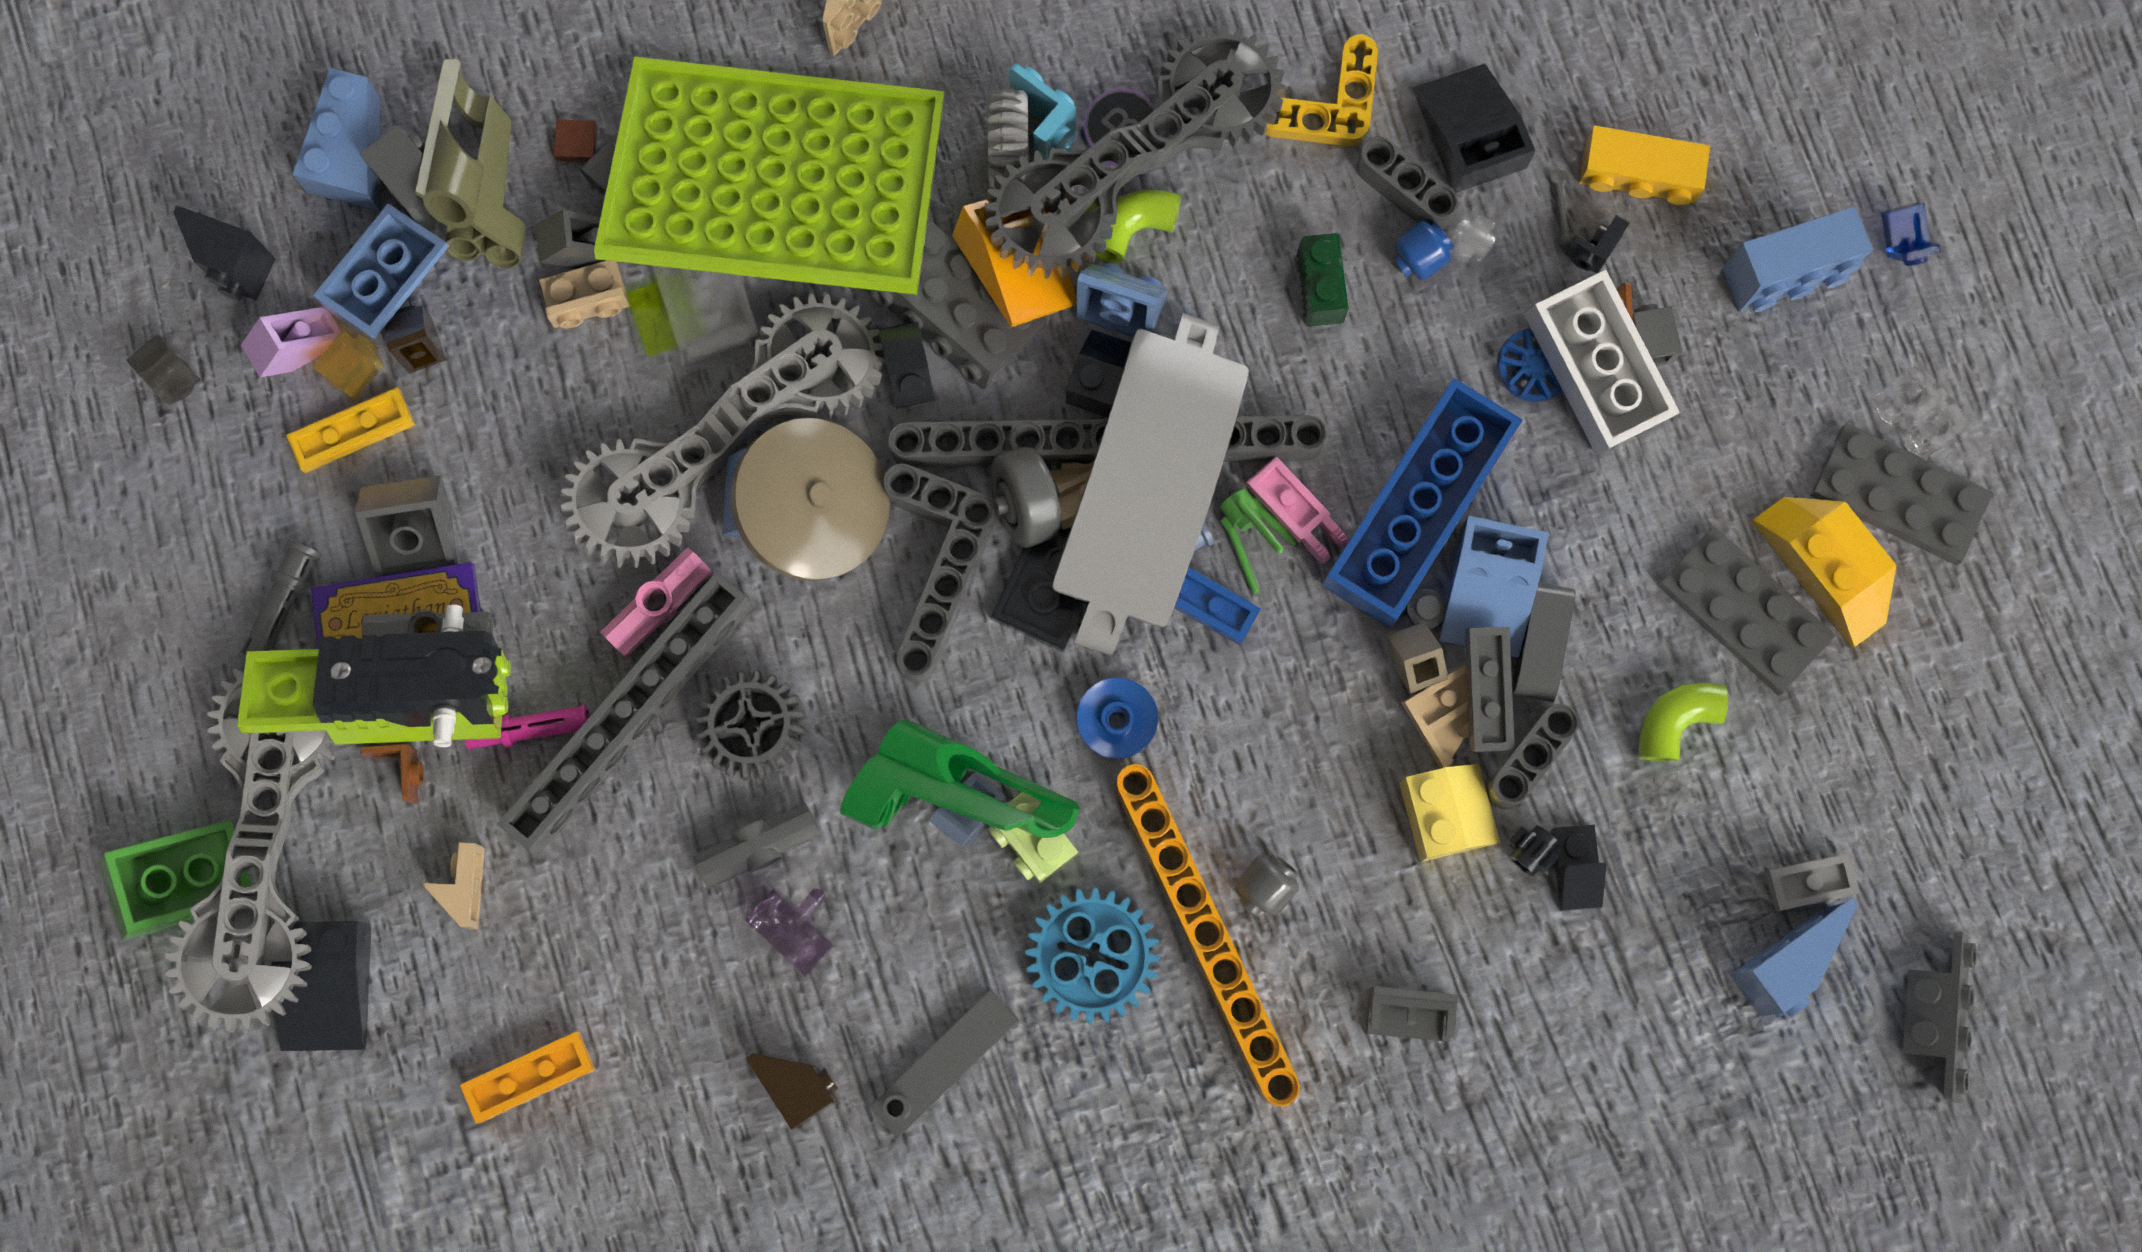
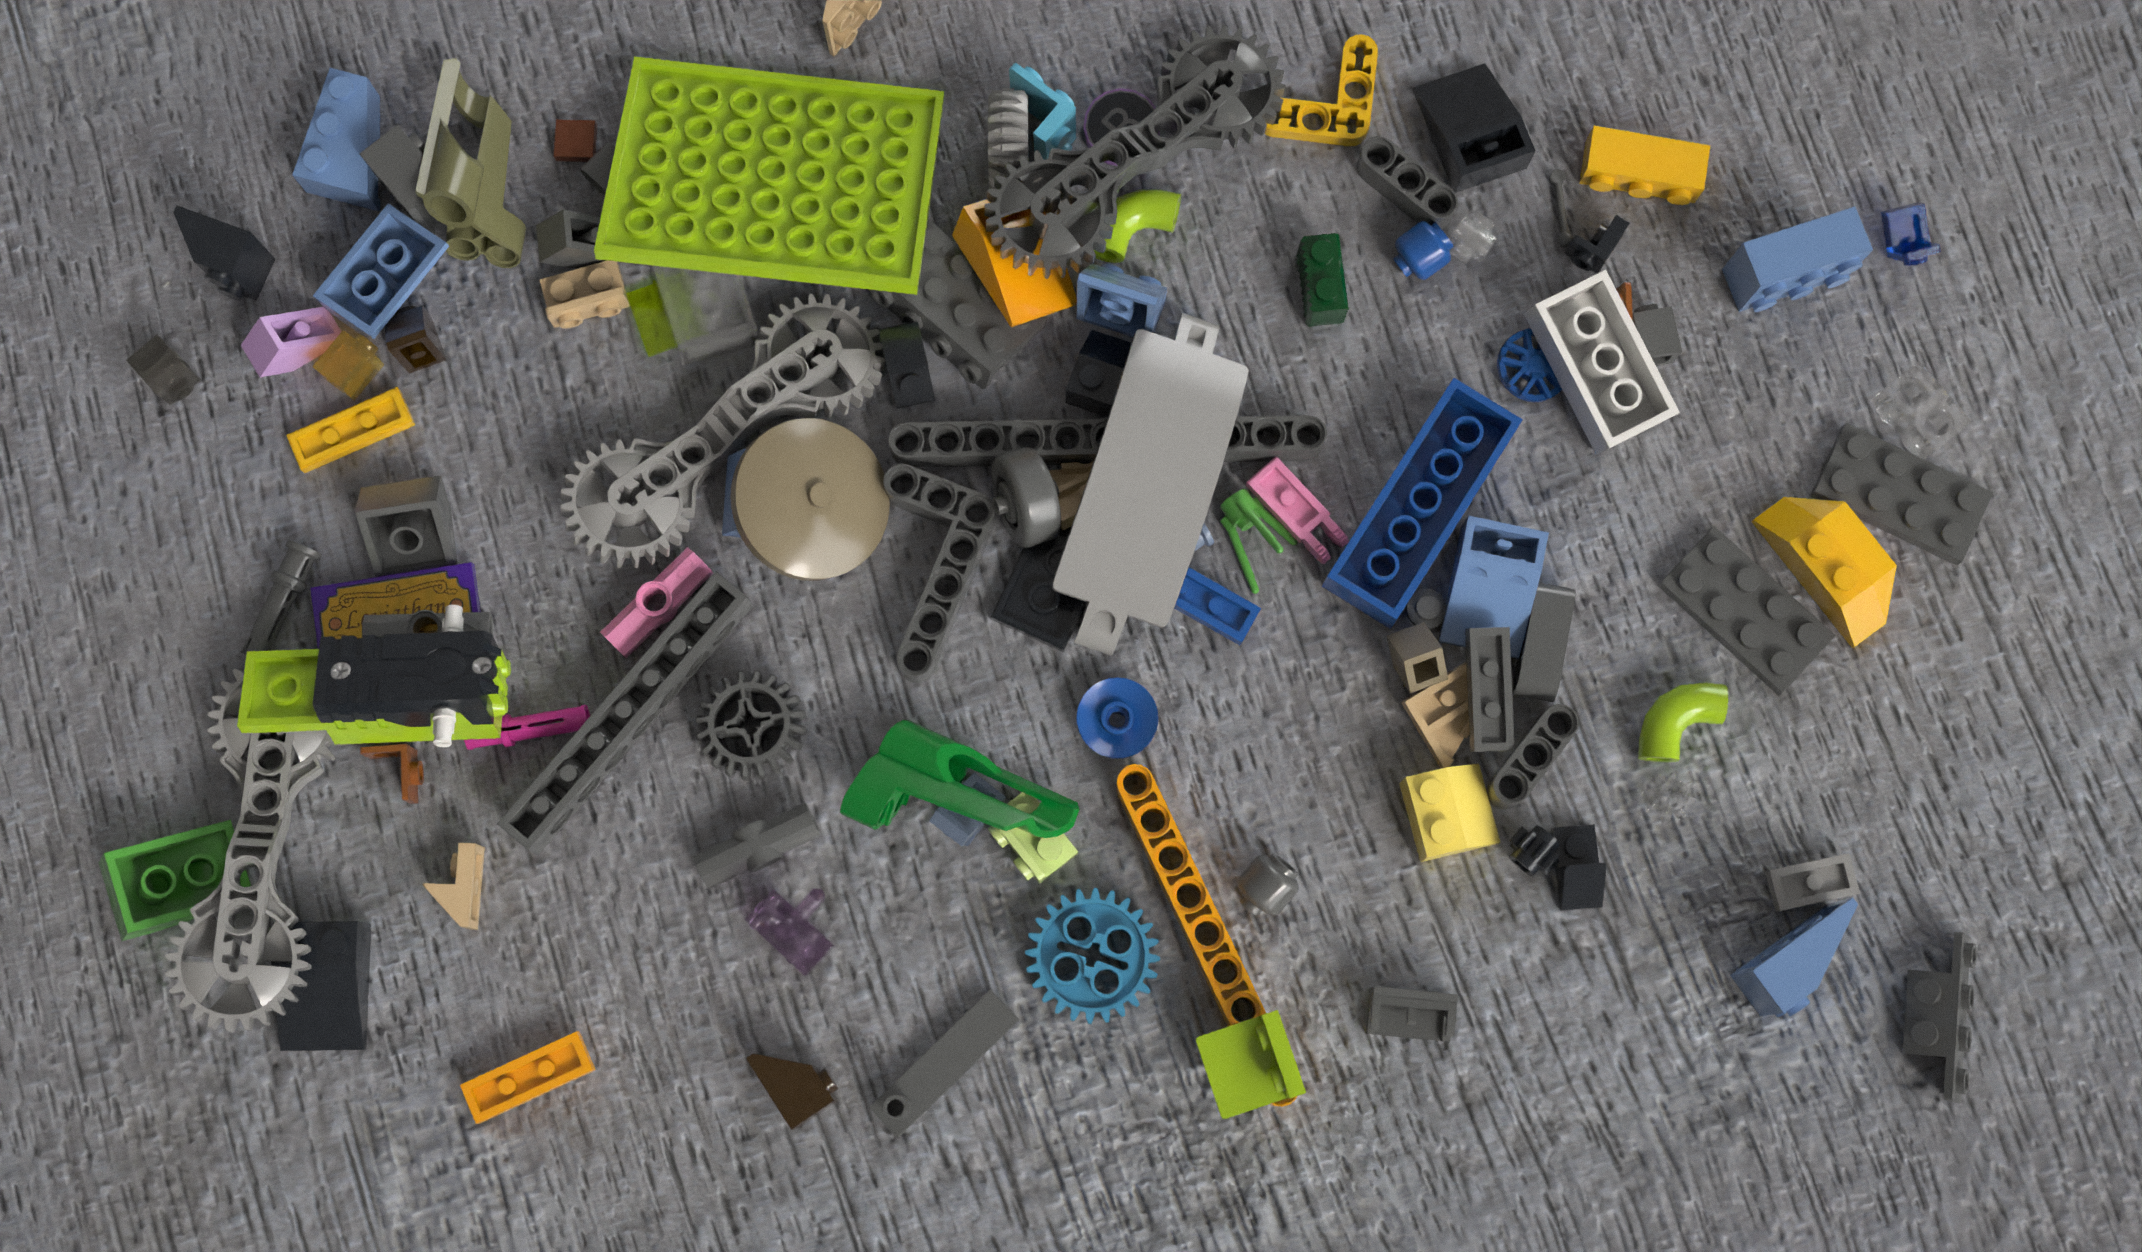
none -> lime bracket [1196,1010,1306,1119]

